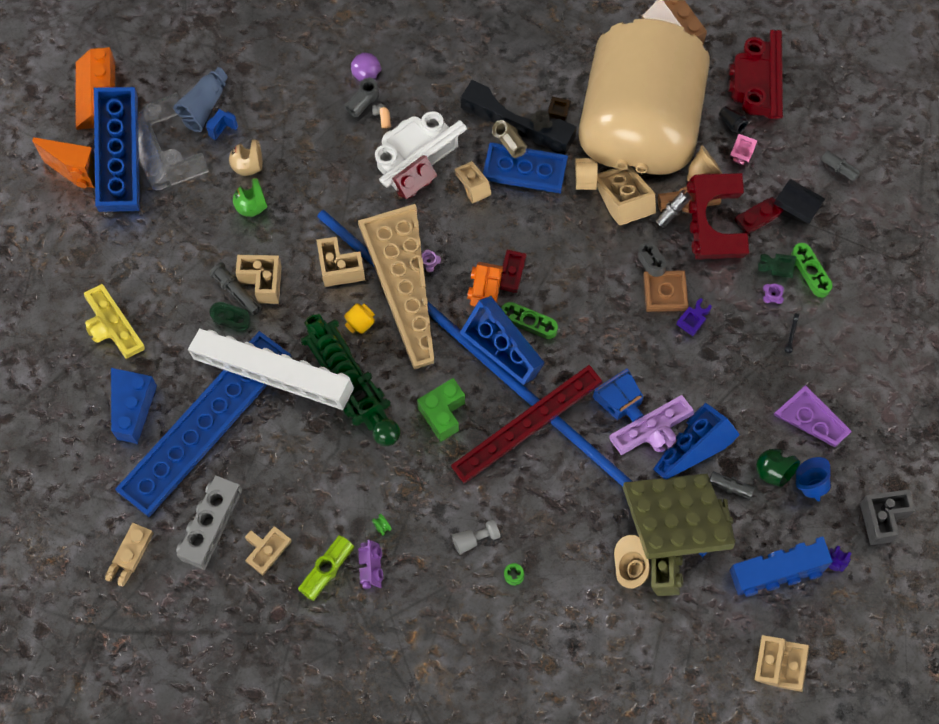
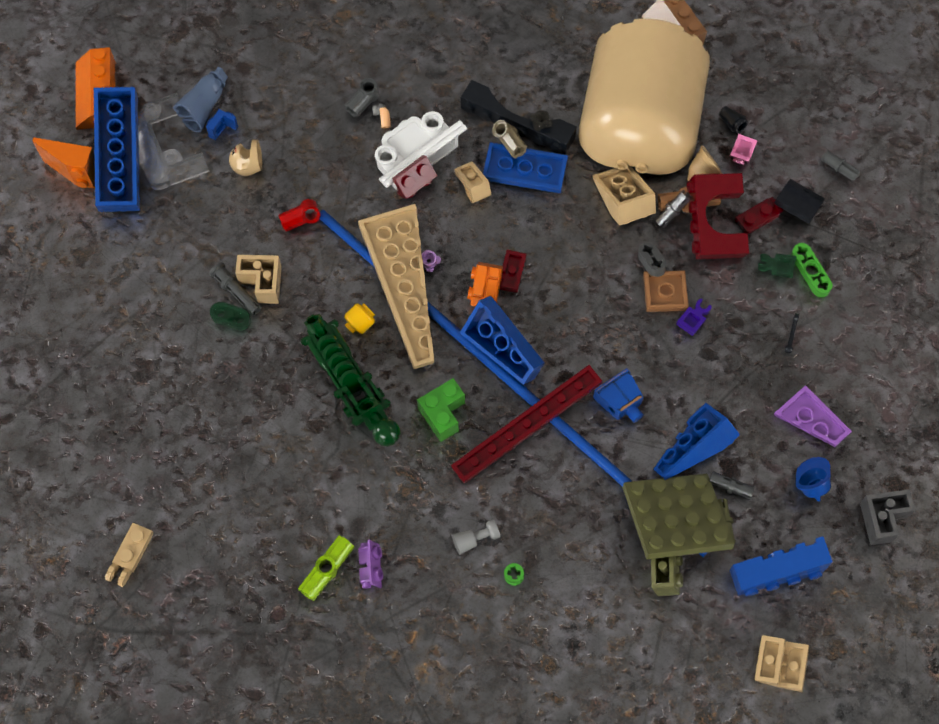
light yellow plate [84,284,145,359] -> none
blue wedge [111,368,157,444] -> none
blue plate [115,331,292,517] -> none
light grey brick [176,475,242,570] -> none
white brick [188,328,354,410] -> none
bright green helmet [233,178,268,217] -> none
tan plate [245,526,292,576] -> none
tan brick [317,237,365,287] -> none
medium lavender hair [351,53,381,81] -> none
bright green bush [372,514,392,536] -> none
bright green beam [501,302,558,339] -> none
dark brown plate [547,96,571,121] -> none
tan plate [575,158,598,190] -> none
lavender plate [609,395,694,455] -> none
tan piece [614,535,651,588] -> none
dark red brick [728,30,783,119] -> none
dark green helmet [756,449,800,487] -> none
medium lavender plate [763,283,784,304] -> none
dark purple plate [828,546,852,572] -> none
none -> red piece [278,199,320,232]

